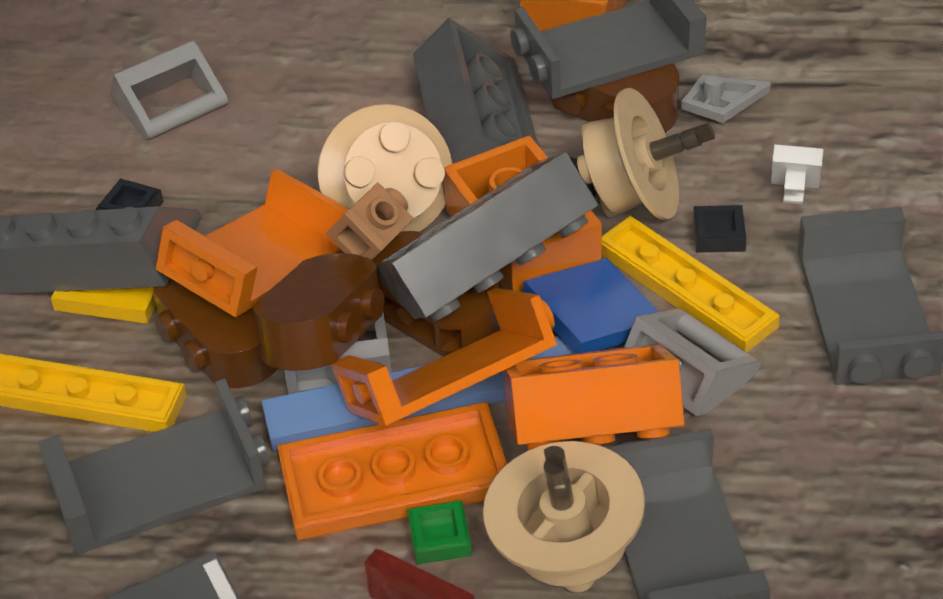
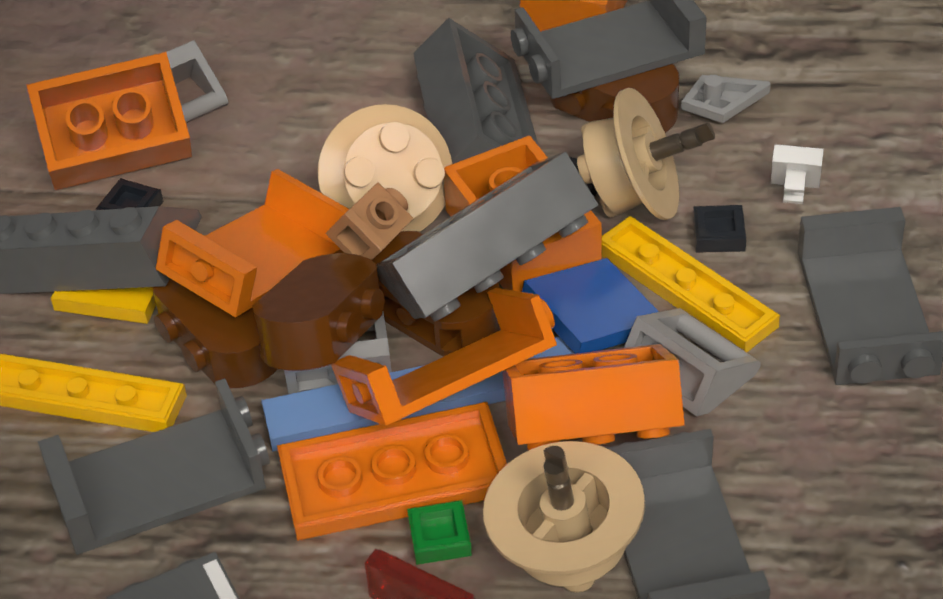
none -> orange brick [27,52,192,190]

